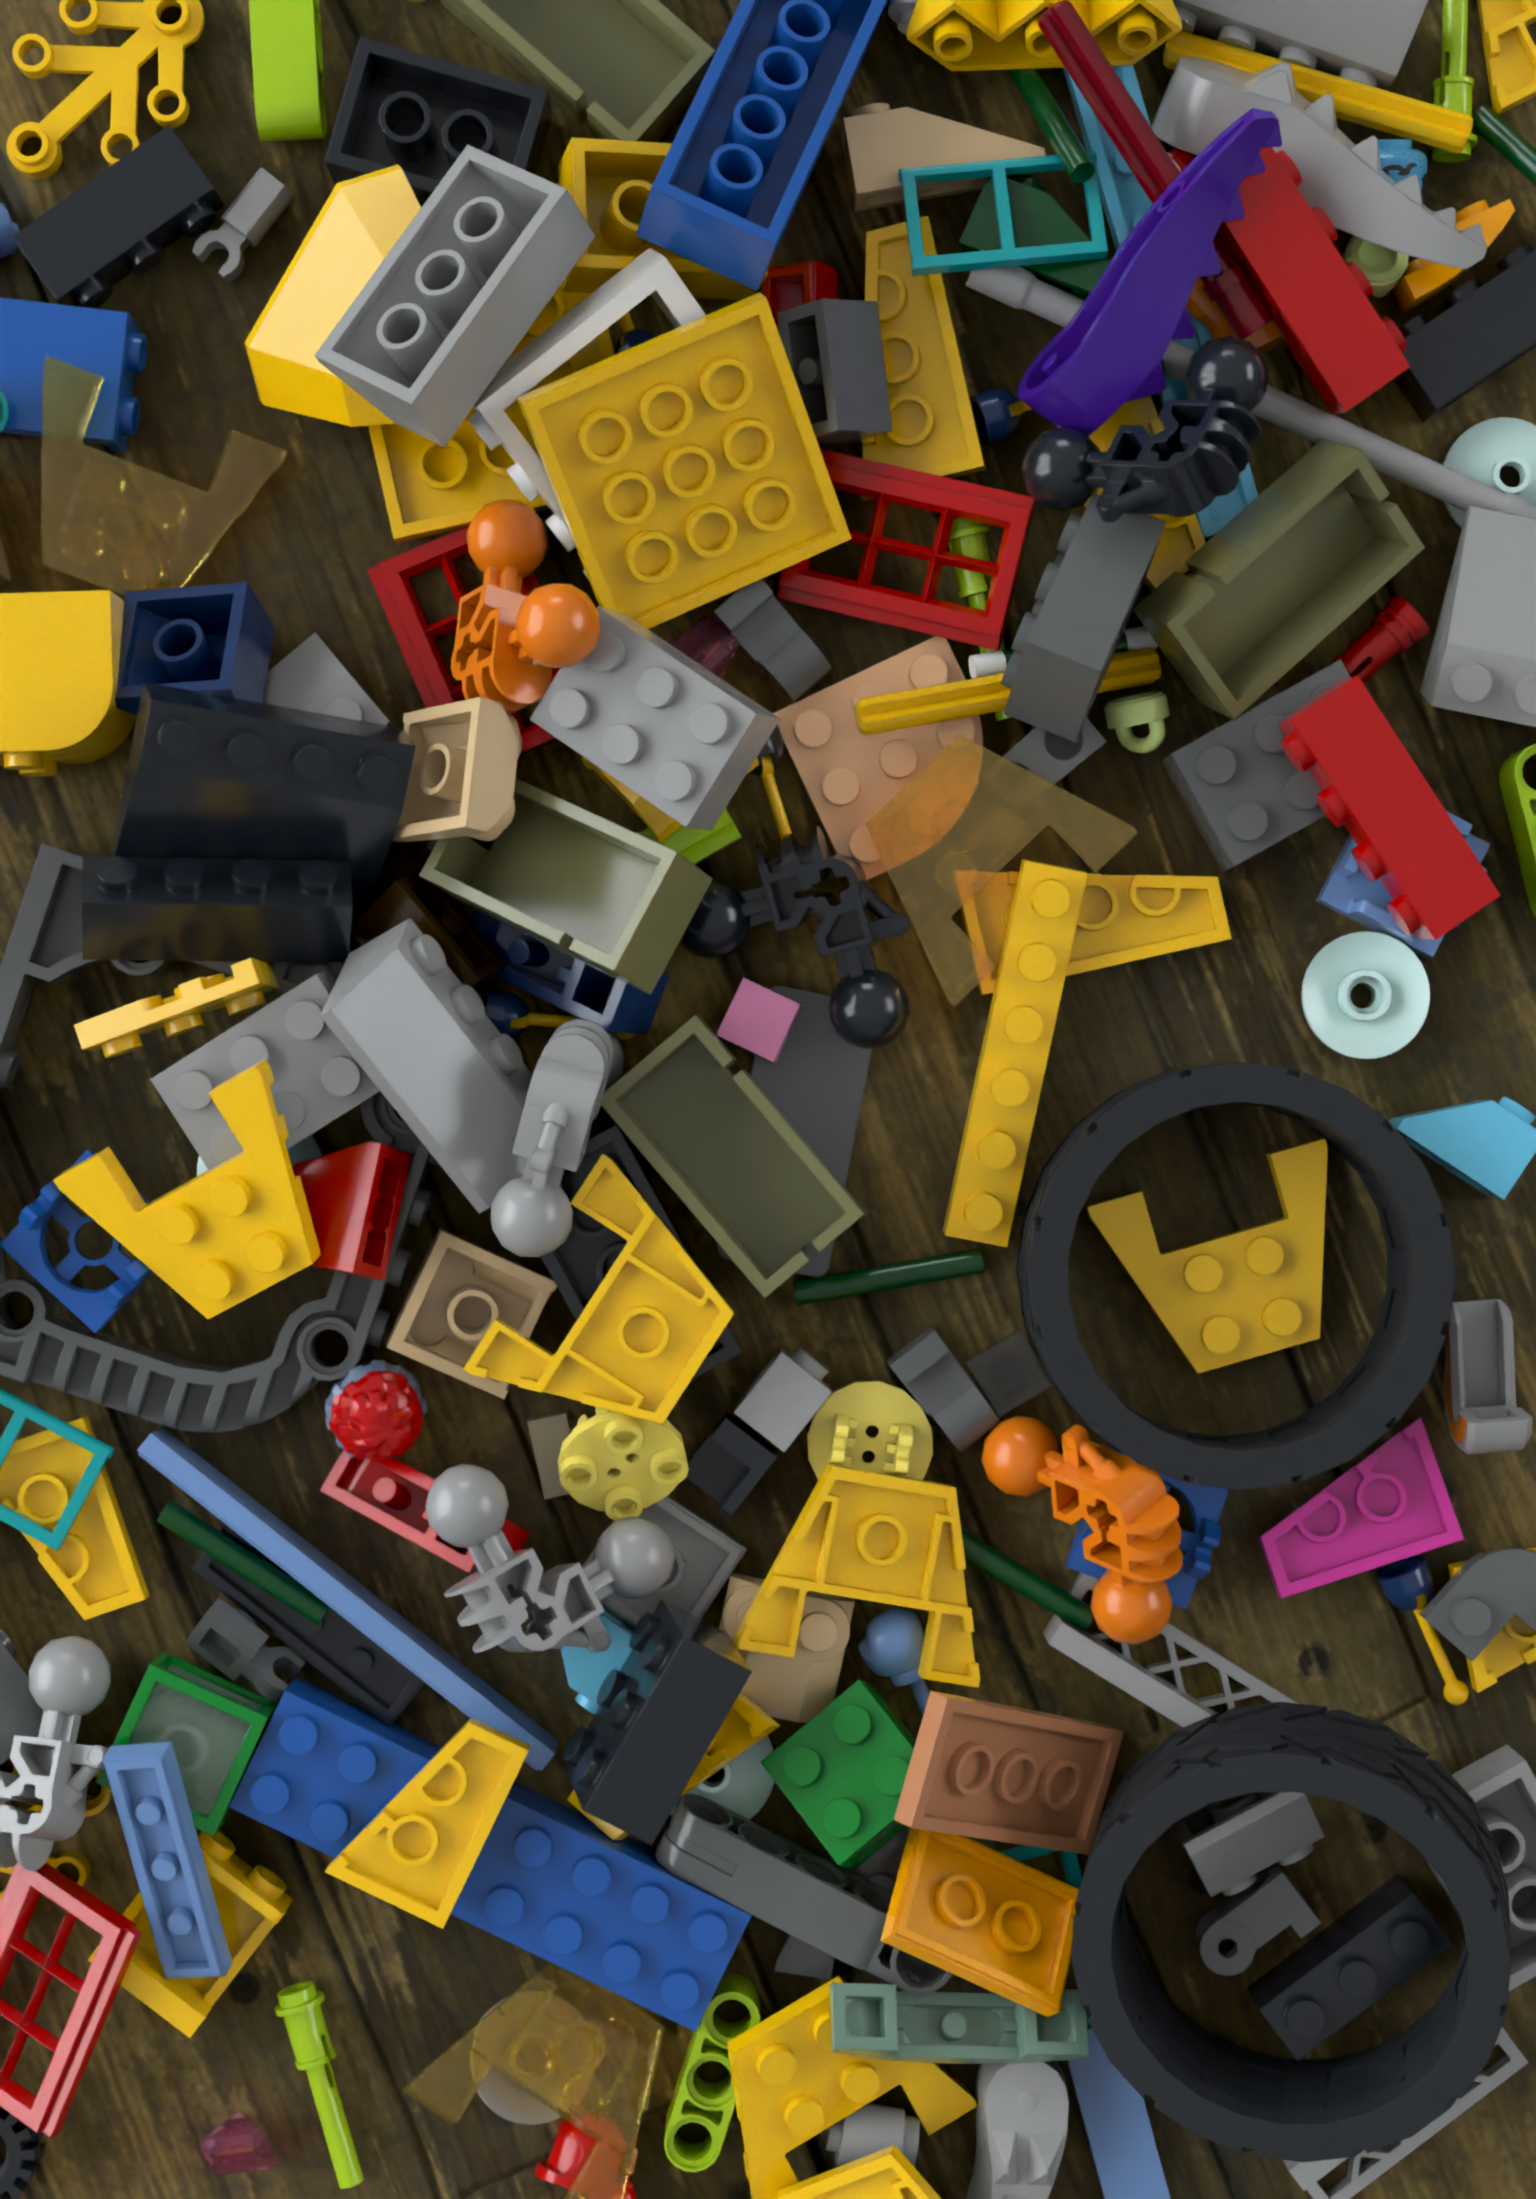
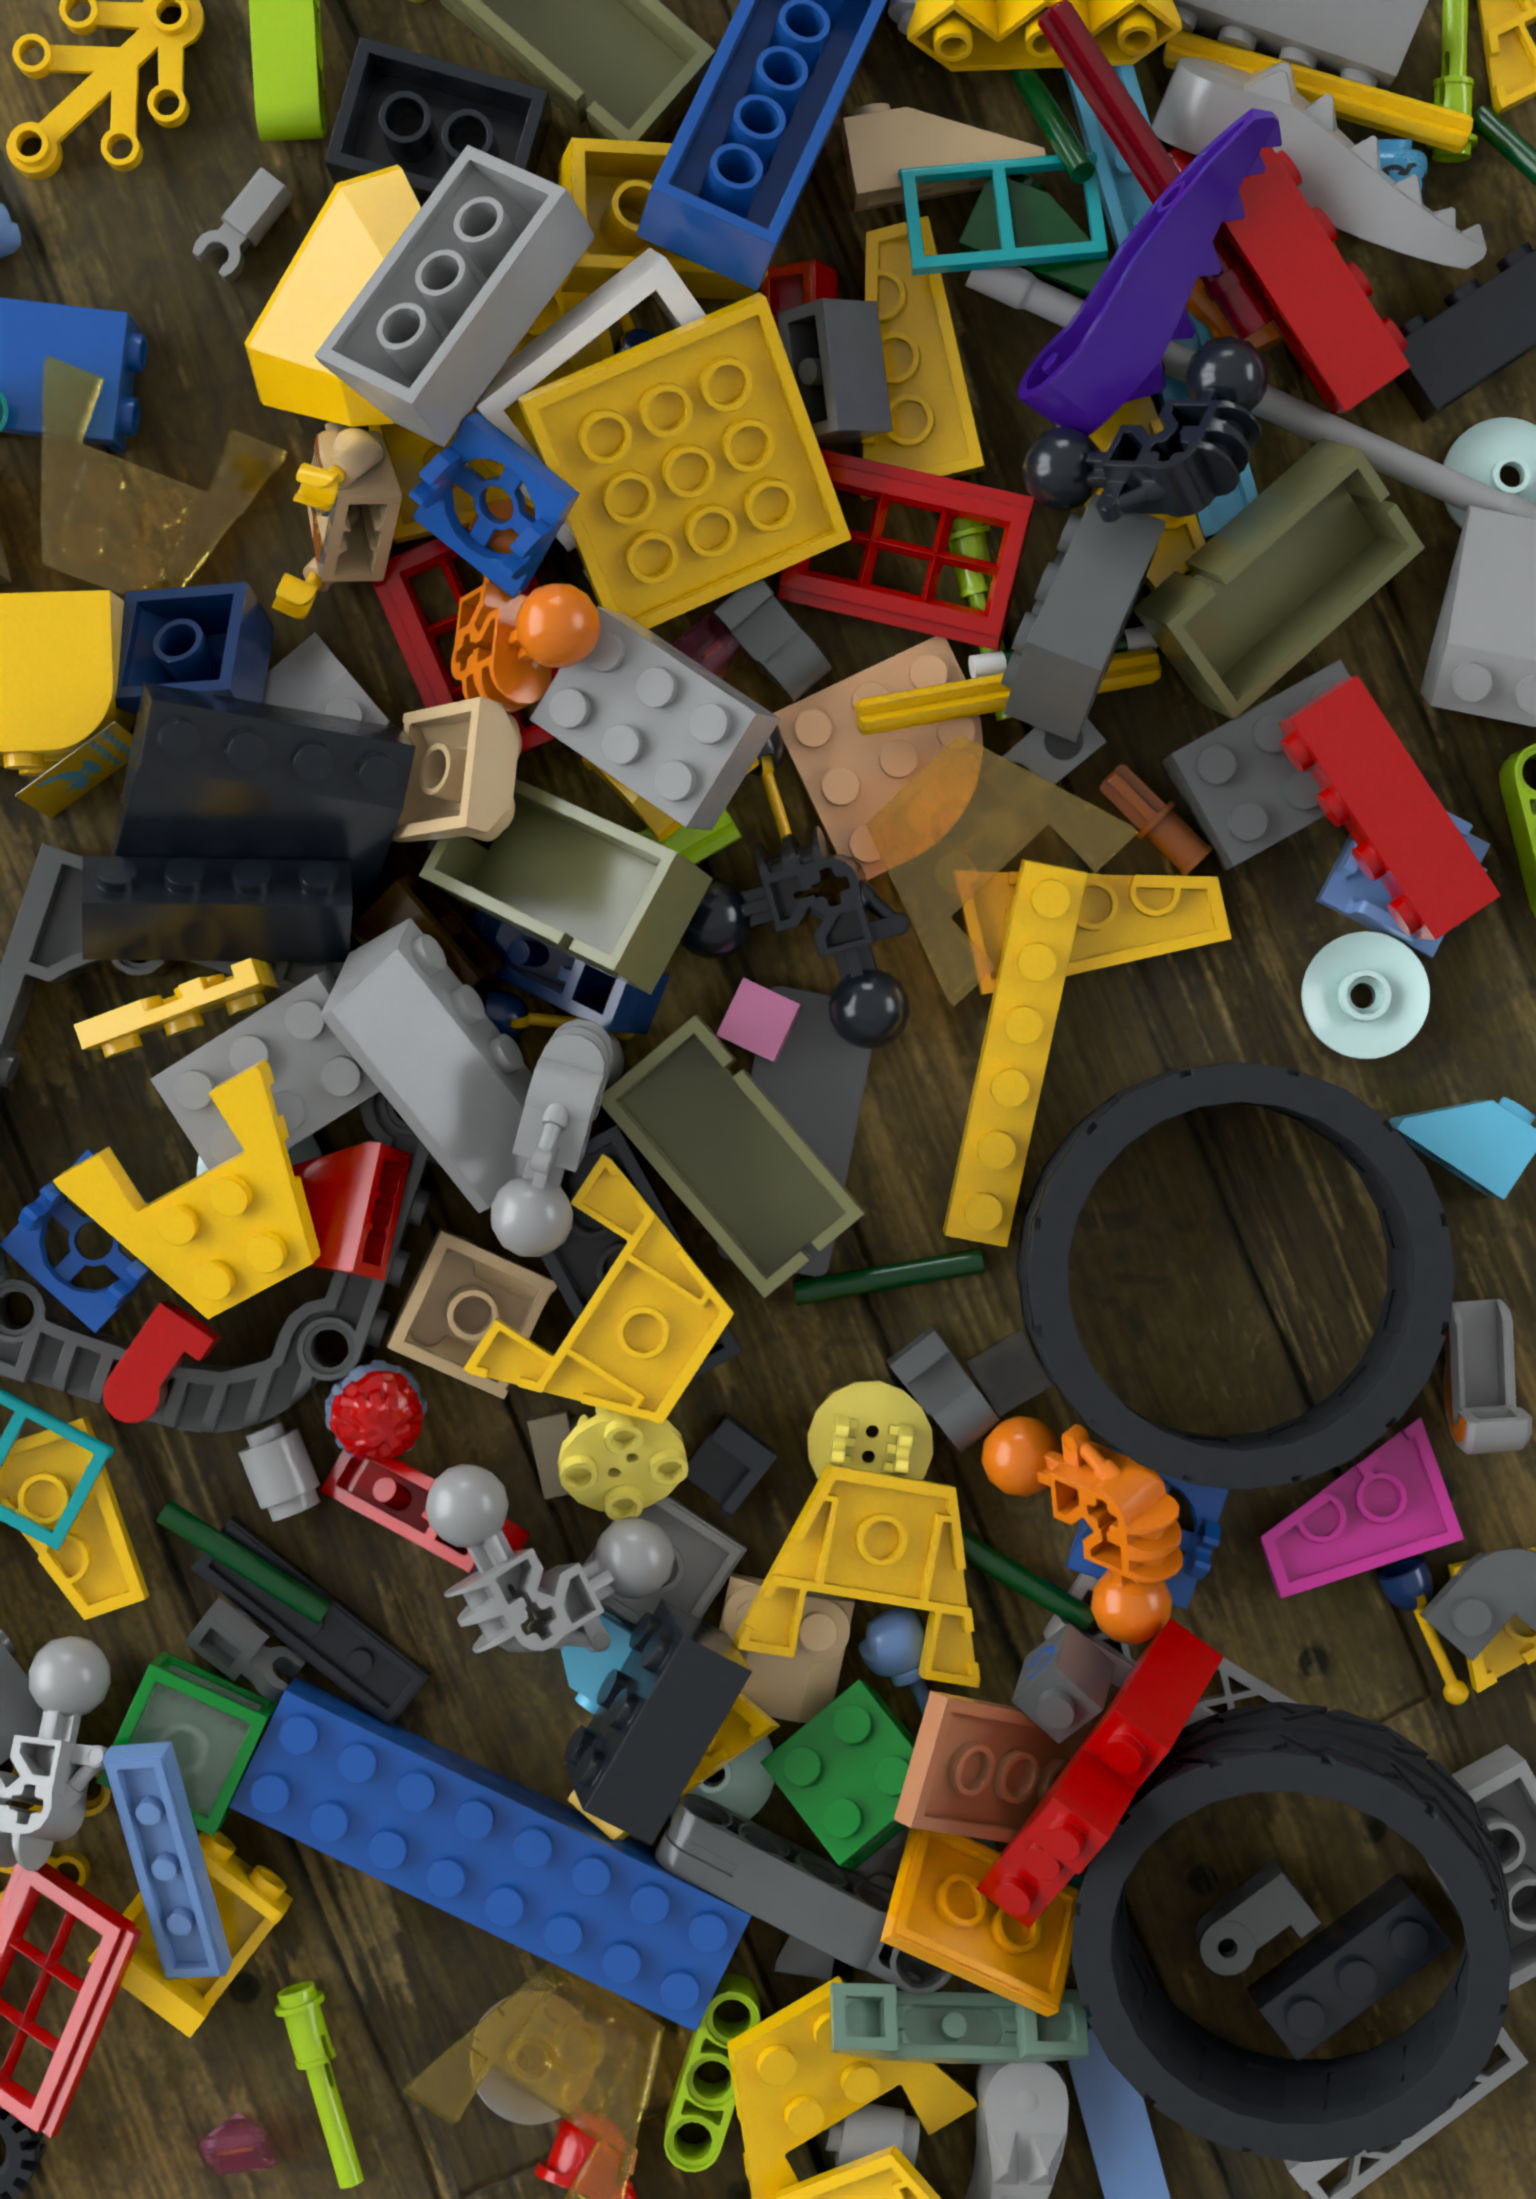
black brick [11,125,225,308] -> none
medium blue tile [137,1426,559,1771] -> none
yellow wing [325,1718,531,1929] -> none
light grey brick [734,1347,832,1452] -> none
dark blue hinge [971,389,1032,445] -> none
yellow wing [1085,1138,1328,1374] -> none
yellowish green tile [1103,690,1170,753] -> none
light grey slope [1172,1792,1324,1897] -> none
red pin [1332,595,1430,686] -> none
yellowish green tile [1341,235,1409,298] -> none
light orange slope [1391,199,1515,315] -> none
none -> yellow sticker [15,721,133,818]
none -> red leg [103,1299,222,1423]
none -> light grey brick [238,1421,320,1522]
none -> tan torso [272,422,402,619]
none -> blue piece [408,411,580,598]
none -> red arch [976,1618,1224,1928]
none -> dark grey brick [1011,1623,1116,1744]
none -> dark orange axle [1099,763,1213,876]

